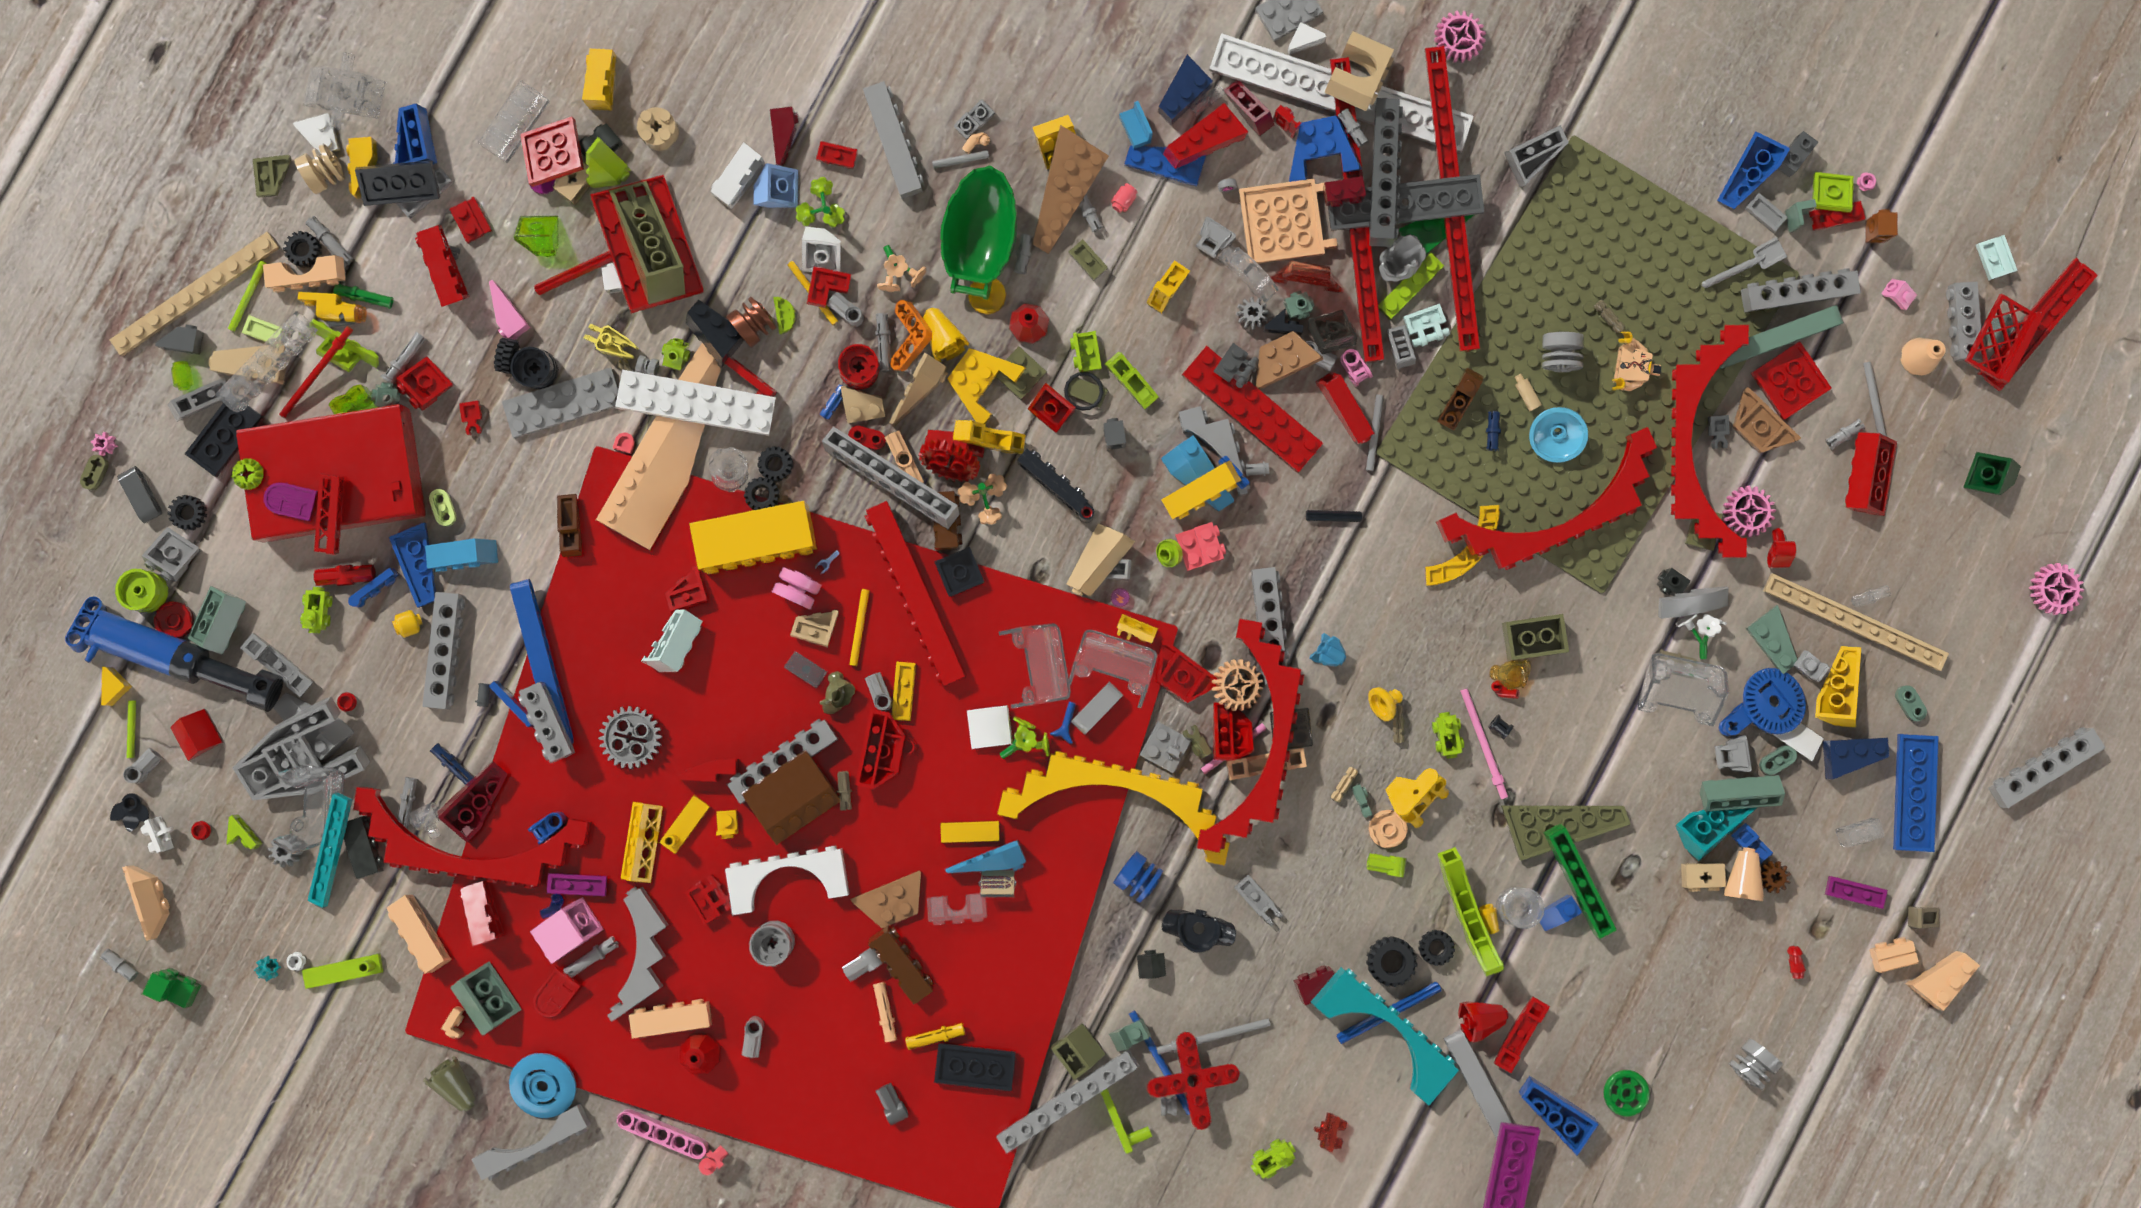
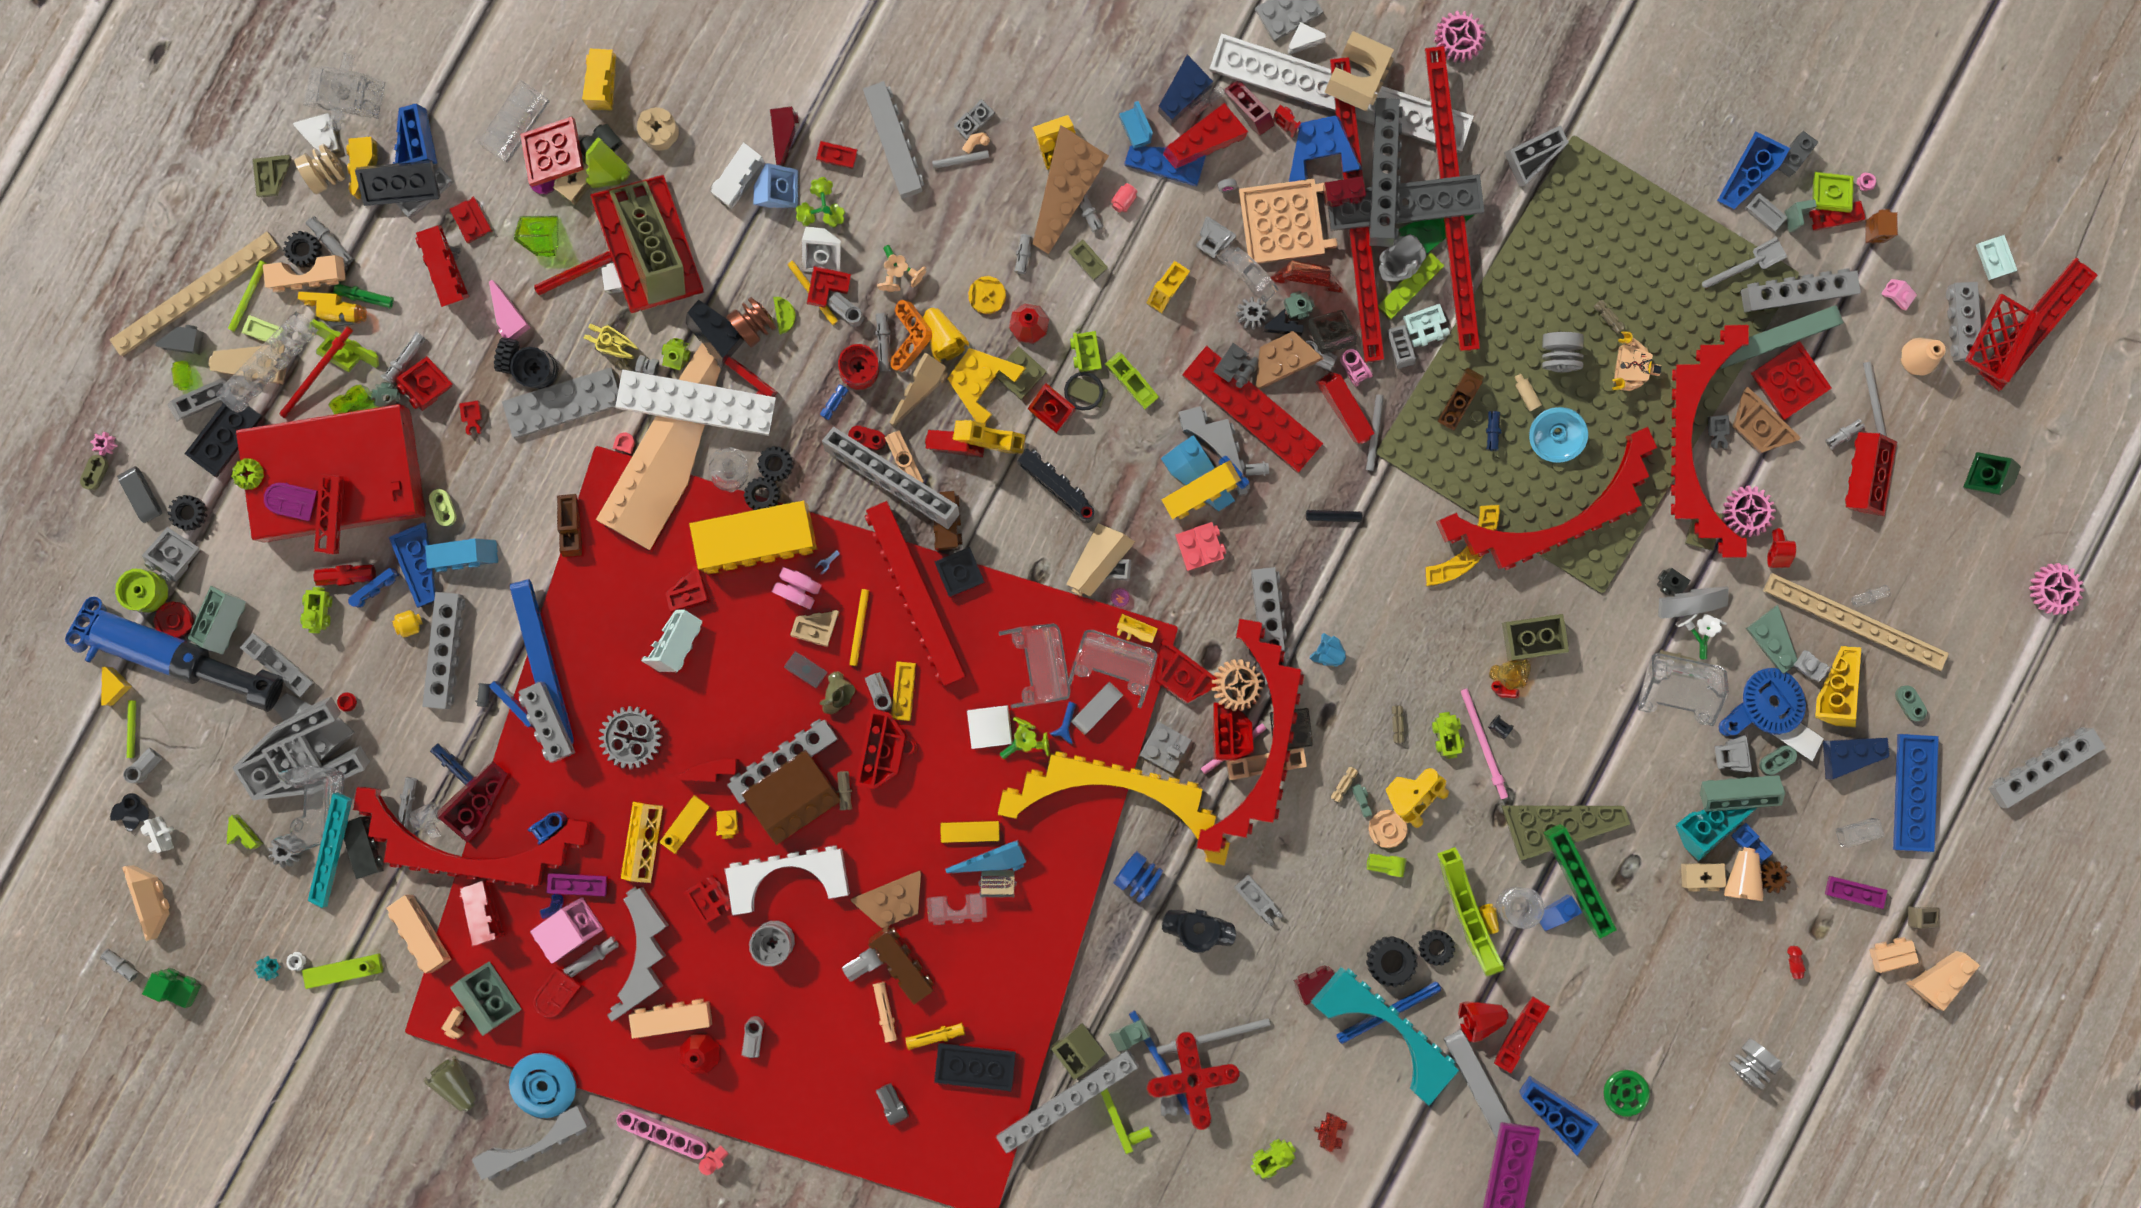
red slope [170,709,223,761] -> none
red plate [191,821,211,840] -> none
tan wing [841,386,885,423] -> none
red gear [918,439,980,482] -> none
green windscreen [940,165,1017,300] -> none
light nougat plant [958,474,1007,525] -> none
dark grey brick [1103,418,1126,450] -> none
pearl dark grey brick [1137,949,1166,979] -> none
lime plate [1156,539,1183,567] -> none
olive plate [1182,725,1212,759] -> none
light grey pin [1338,109,1369,148] -> none
yellow hair [1368,687,1403,722] -> none

